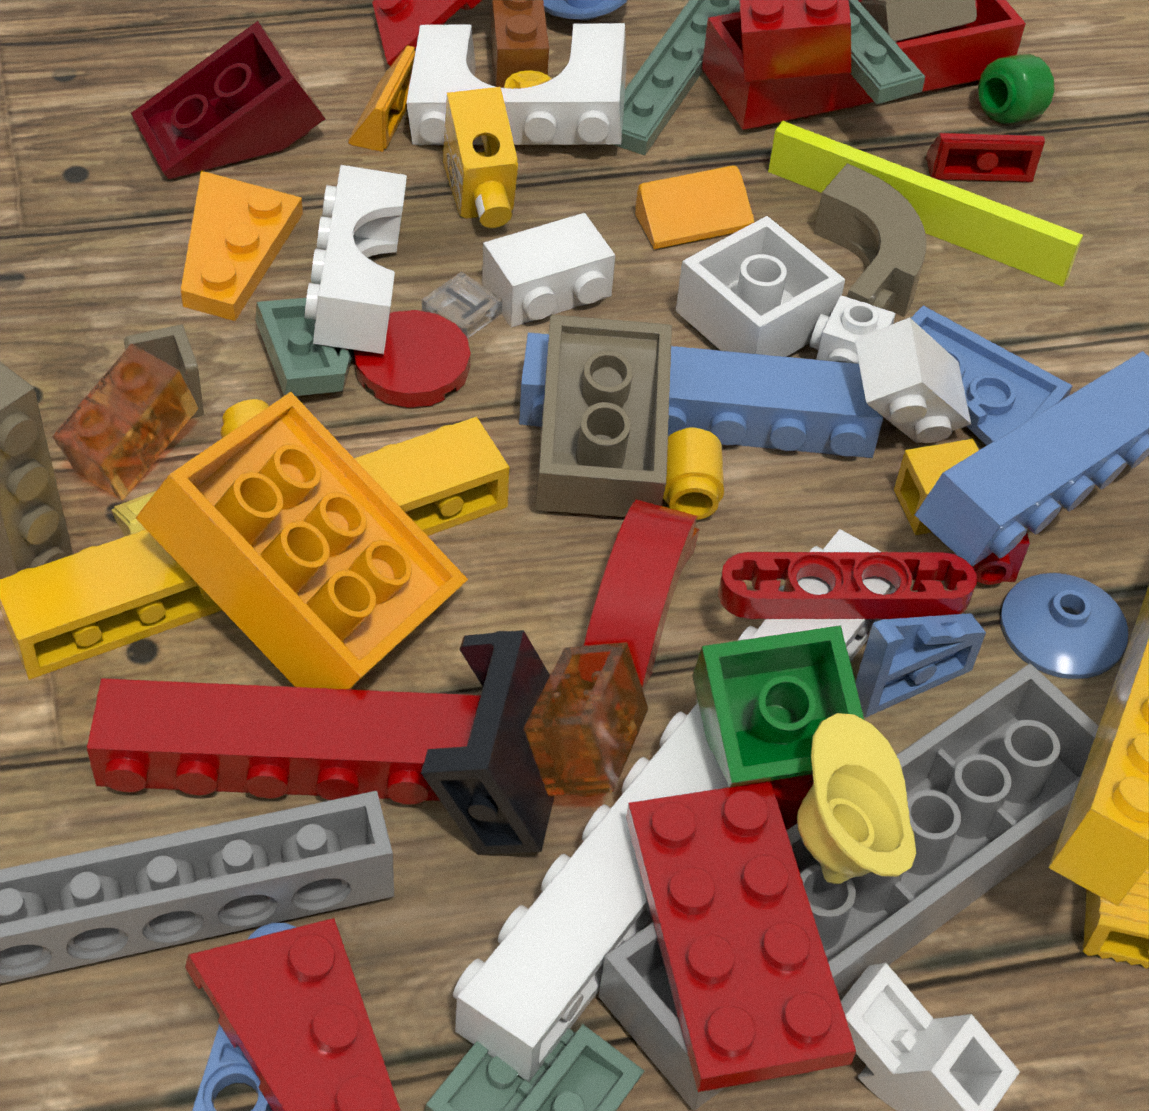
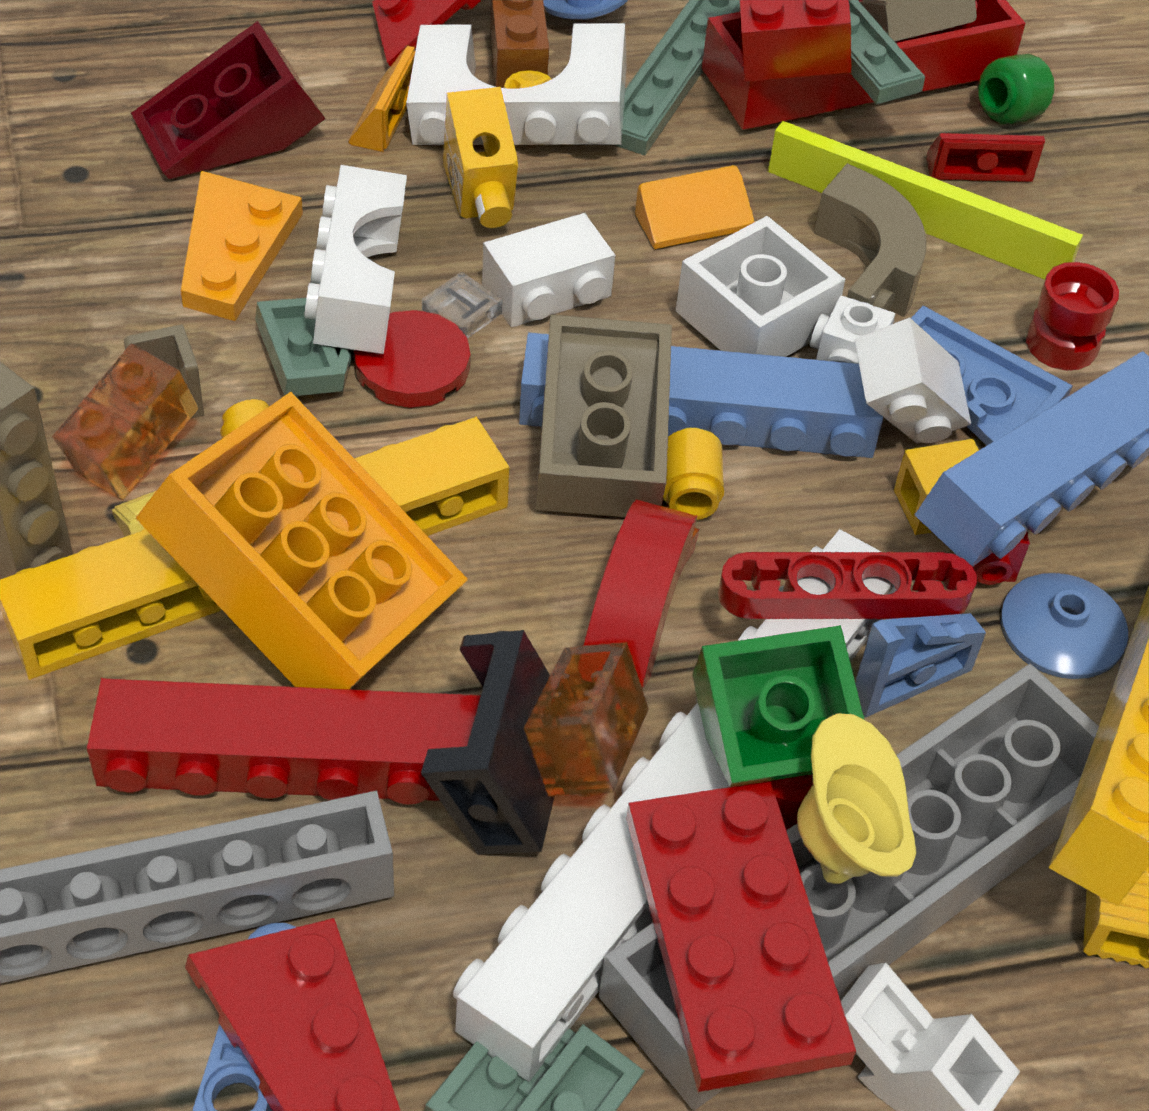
none -> red wheel [1026,262,1119,371]

